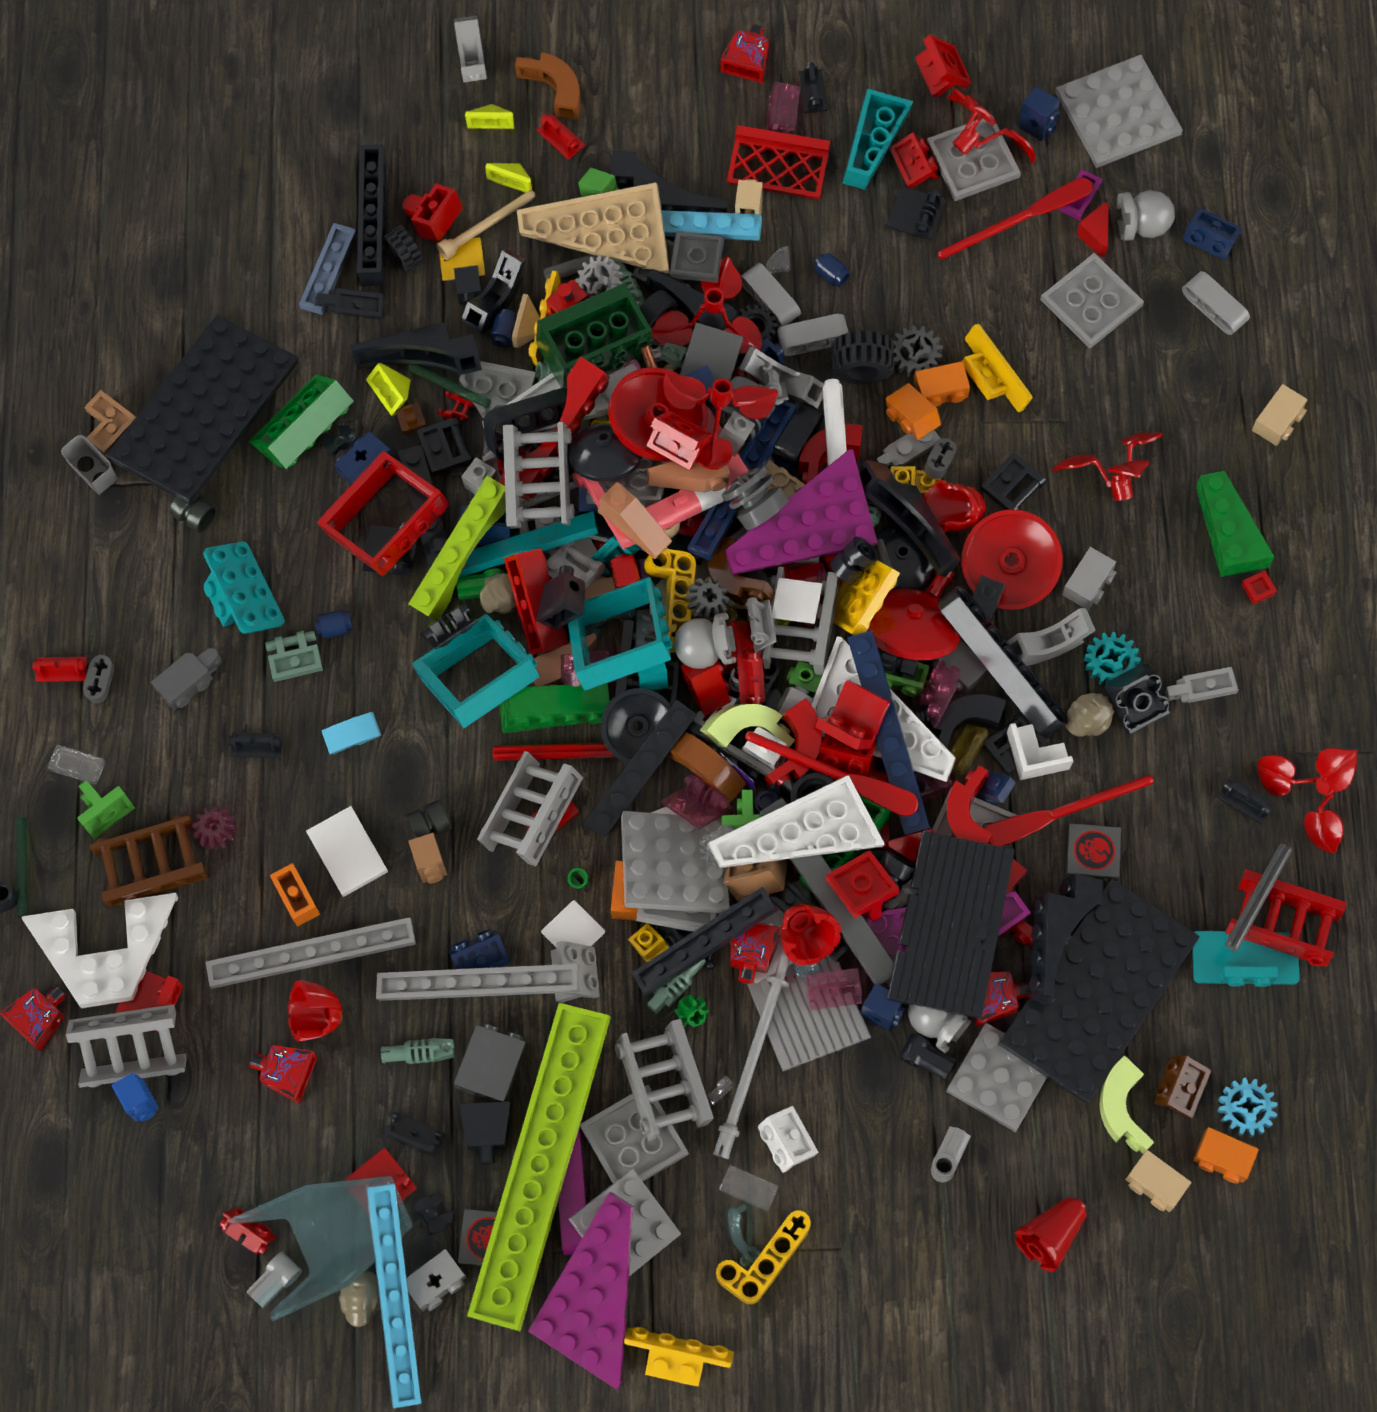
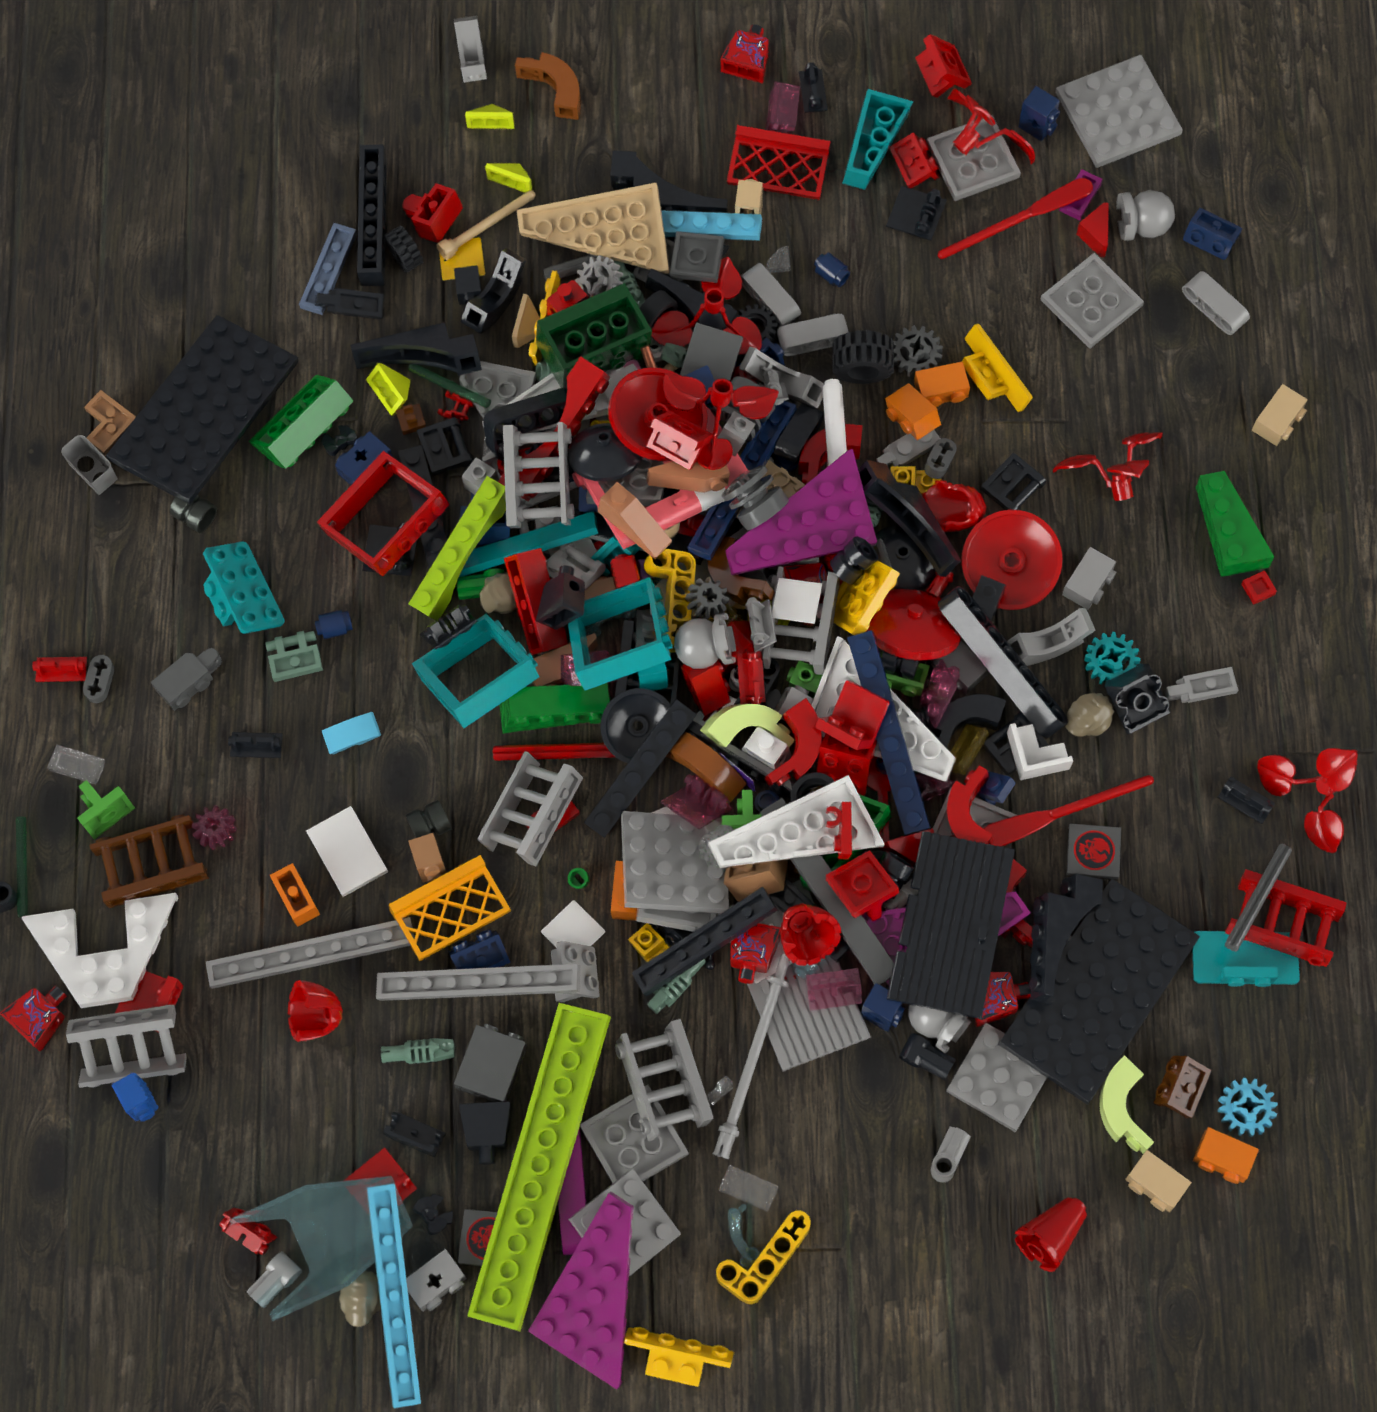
red torso [250,1045,318,1104] -> none
dark blue brick [489,309,517,347] -> none
red hinge [536,114,585,160] -> none
bright green brick [578,168,618,197] -> none
green gear [674,994,710,1028] -> none
red piece [745,731,918,817] -> none
white bracket [758,1106,819,1173] -> none
none -> light orange fence [389,855,511,961]
none -> red plate [826,802,852,859]

